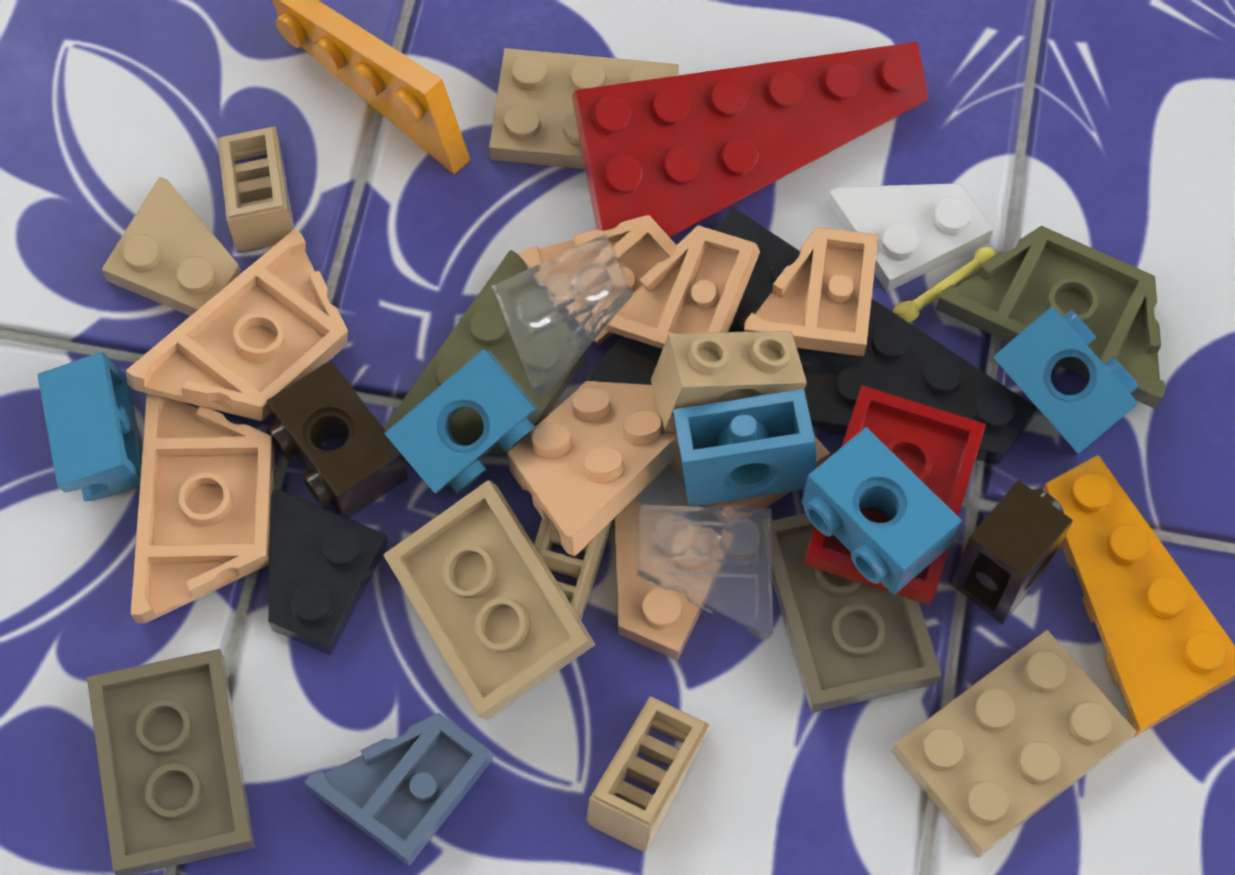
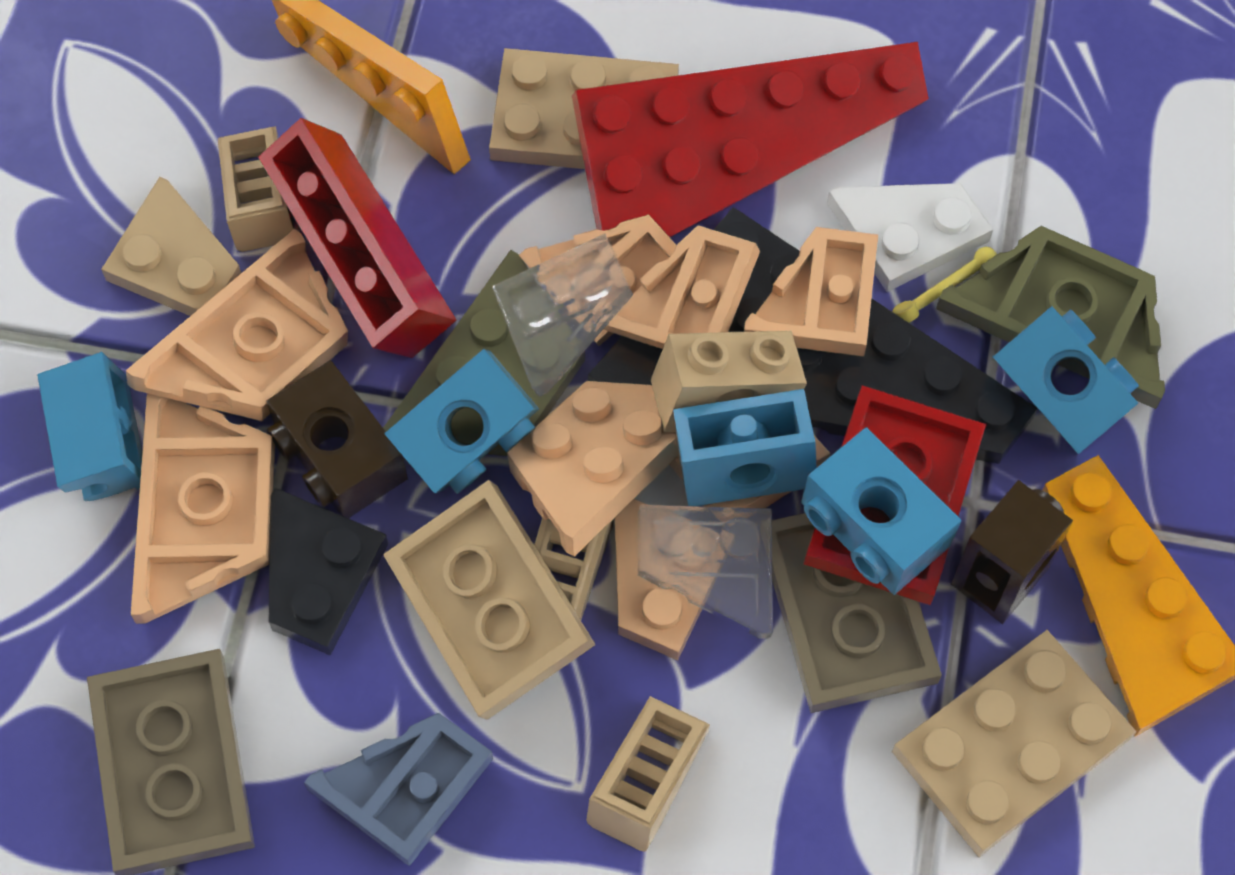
none -> red brick [258,118,457,358]

